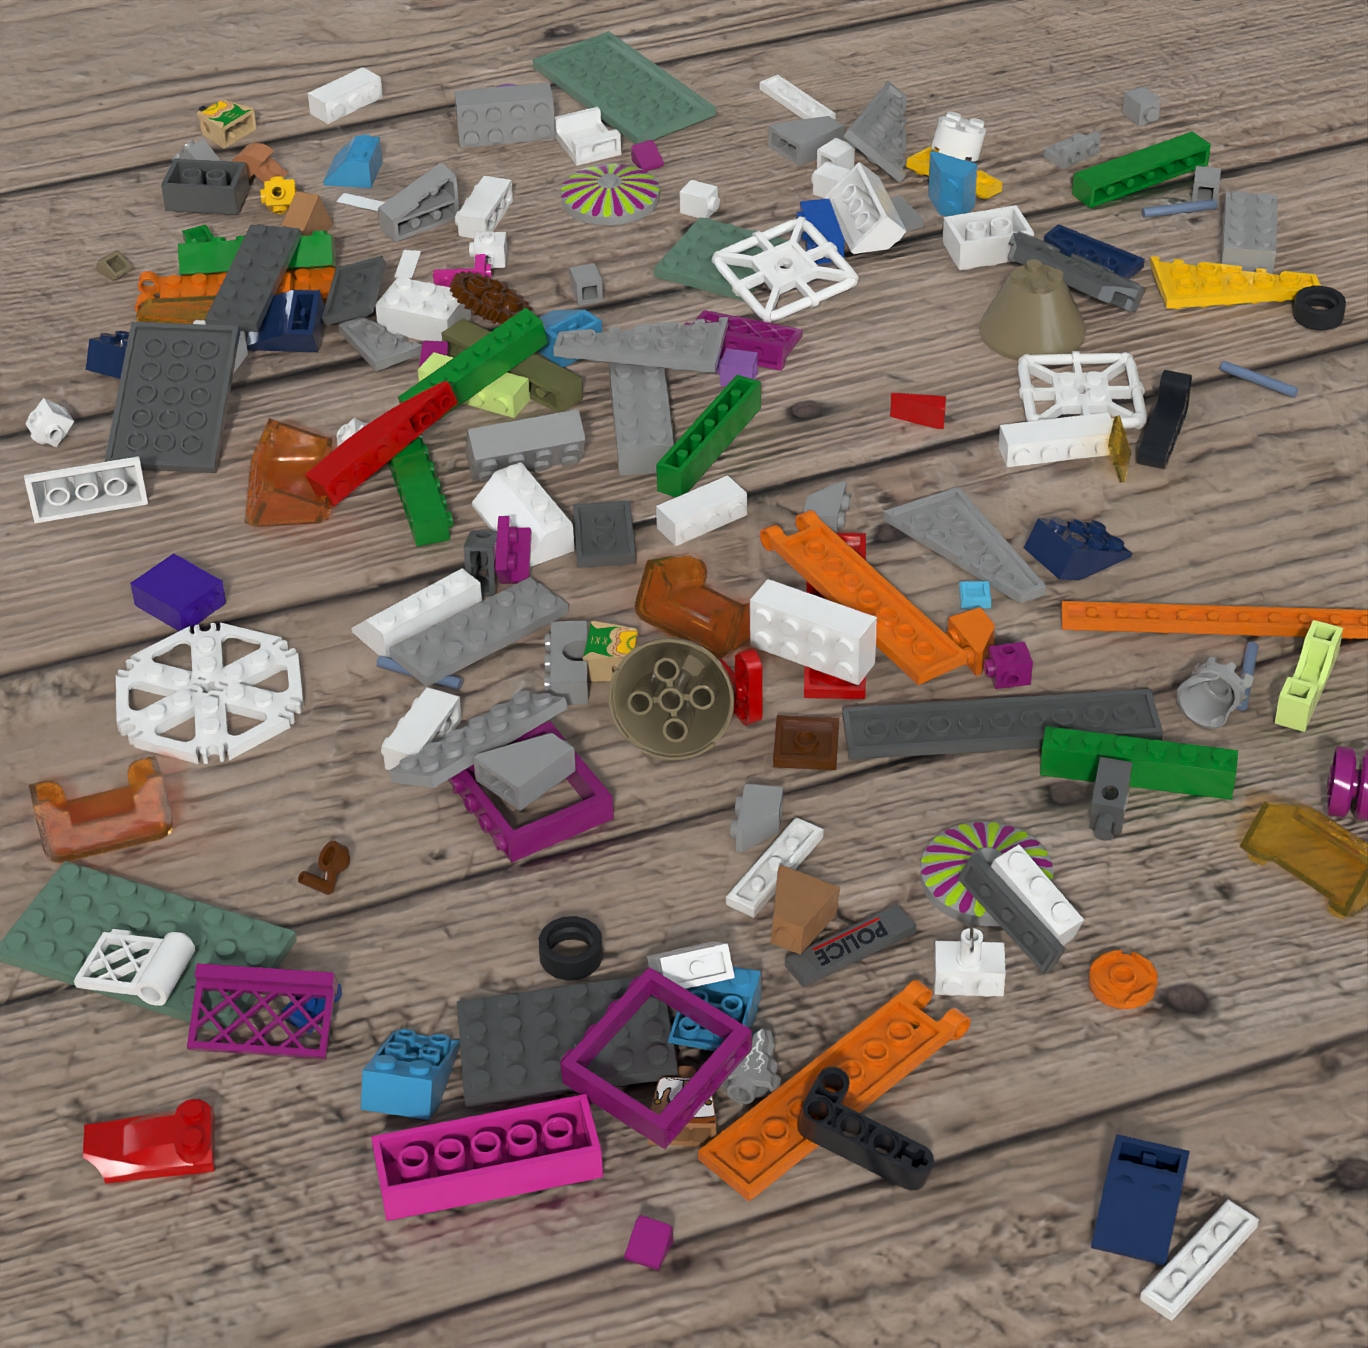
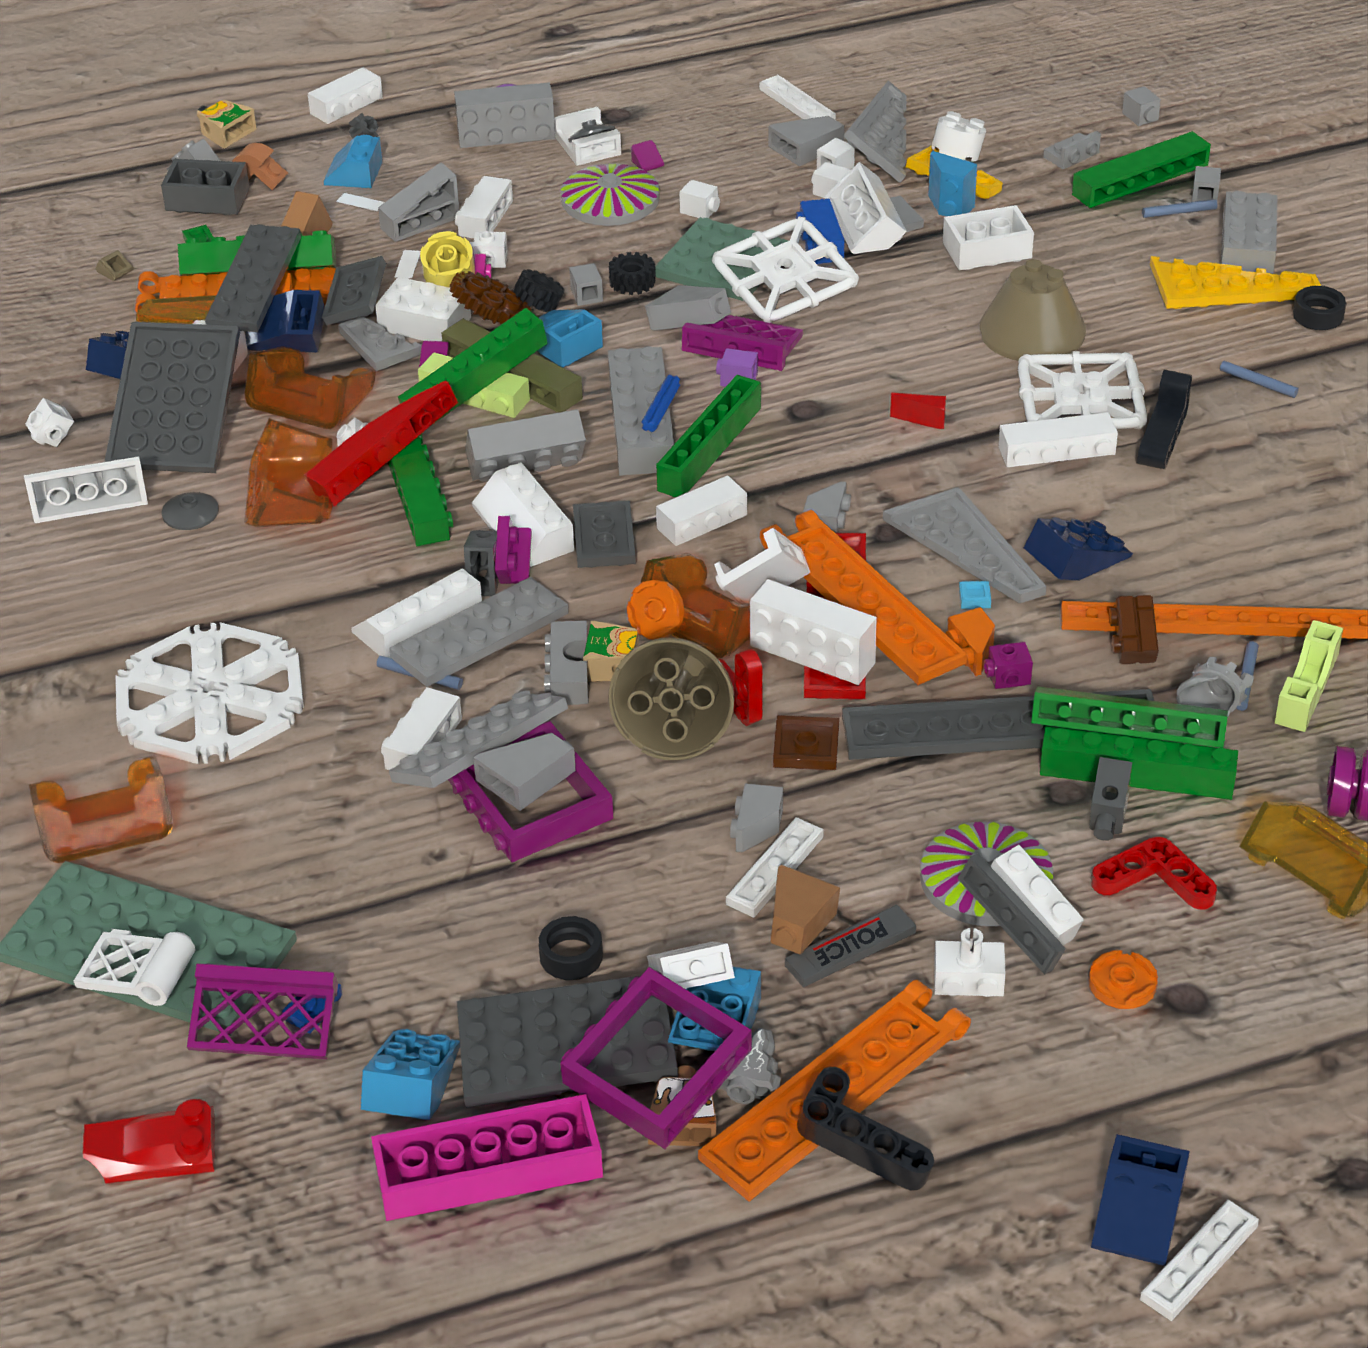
dark purple brick [130,553,226,631] -> none
yellow brick [260,176,297,214] -> none
reddish brown plate [298,841,350,895] -> none
sand green plate [532,31,716,144] -> none
light grey wing [553,317,728,373] -> none
magenta slope [624,1215,673,1271] -> none
dark grey connector [1008,231,1146,312] -> none
dark blue wing [1044,224,1145,280] -> none
clear yellow piece [1108,415,1131,482] -> none
none -> dark grey dish [162,492,219,530]
none -> clear orange windscreen [245,346,376,429]
none -> dark grey gear [349,113,379,139]
none -> light yellow brick [420,231,475,288]
none -> black tyre [513,269,564,312]
none -> dark grey dish [568,119,615,142]
none -> black tyre [609,252,656,295]
none -> orange tile [627,580,684,640]
none -> blue axle [641,374,680,432]
none -> light grey slope [645,285,731,330]
none -> white panel [714,528,811,606]
none -> green brick [1031,686,1228,748]
none -> red beam [1091,837,1217,910]
none -> reddish brown brick [1109,595,1159,664]

